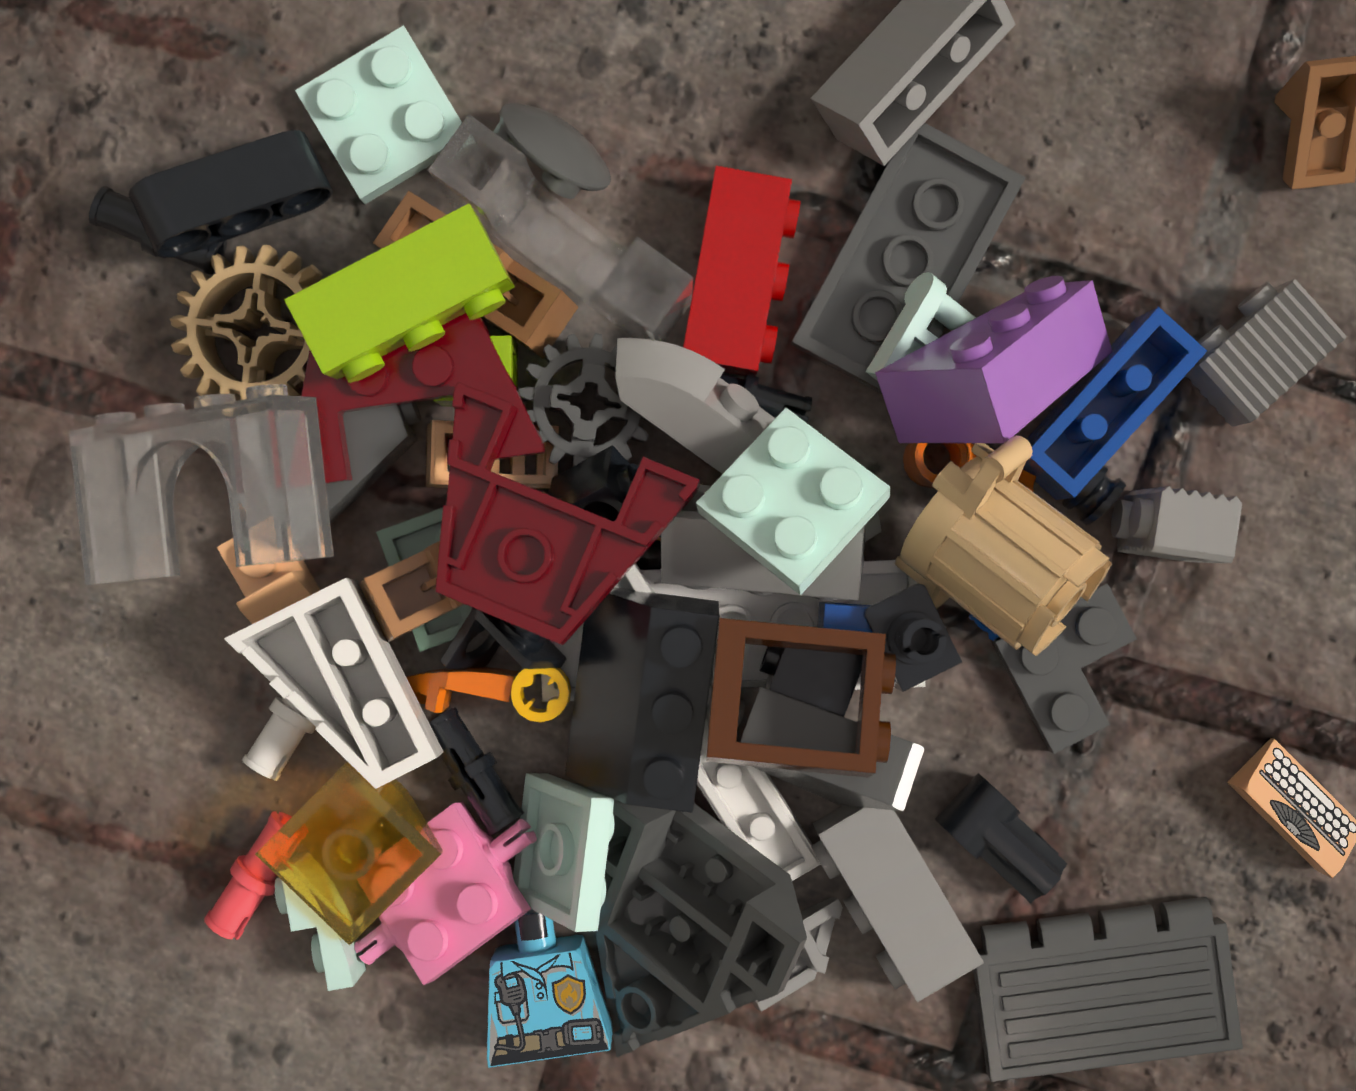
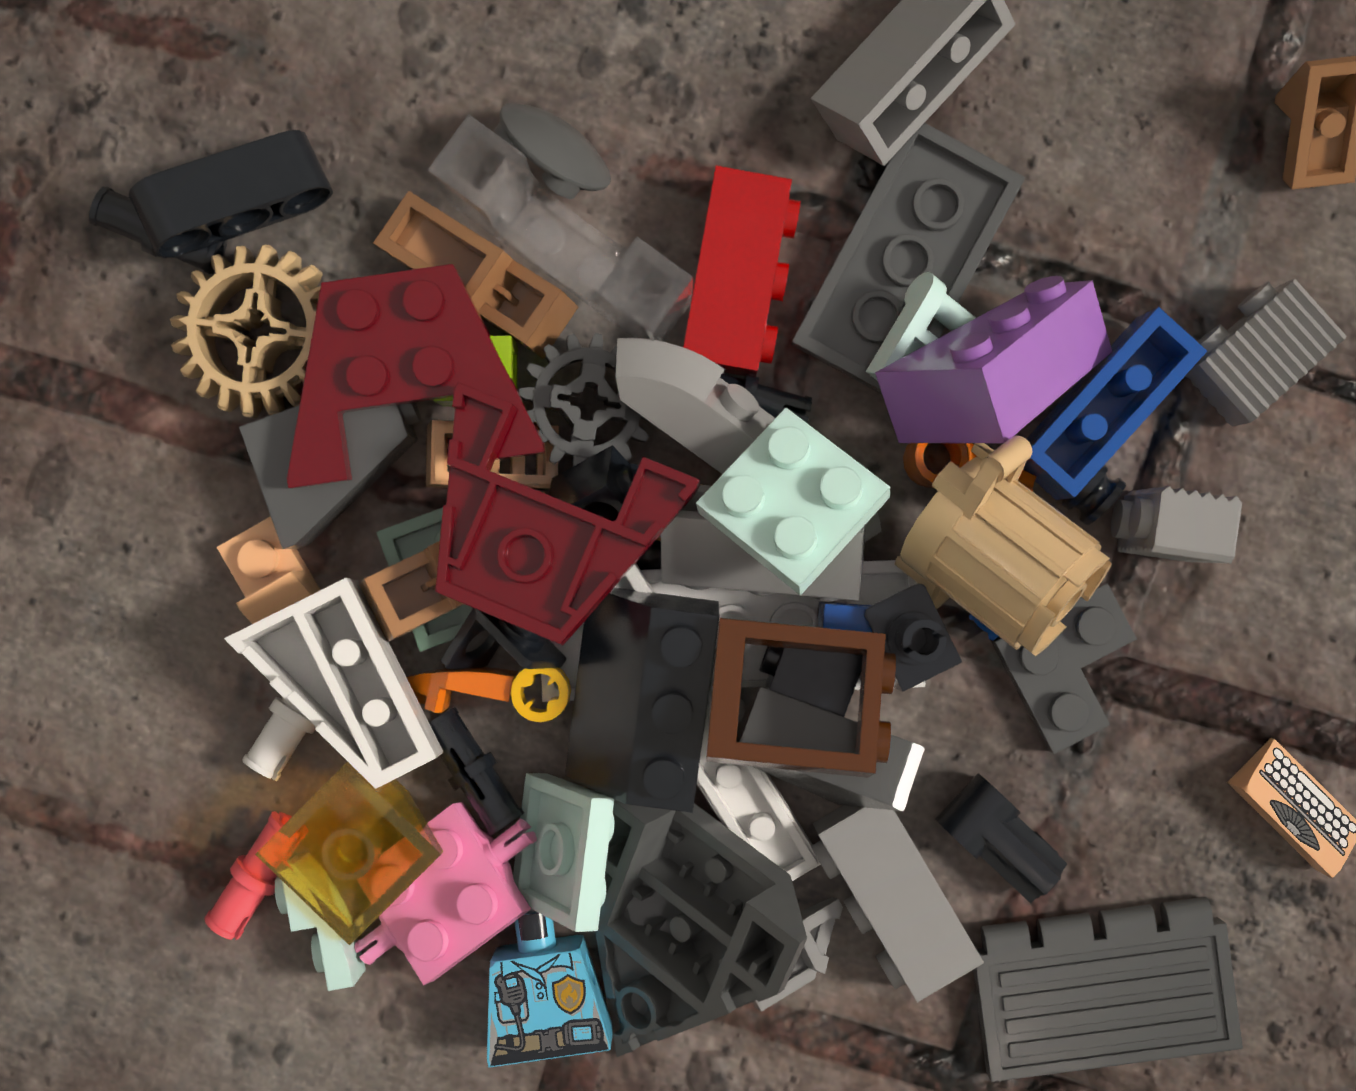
clear arch [68,384,334,585] -> none
lime brick [284,203,515,383] -> none
light aqua plate [295,25,472,204] -> none

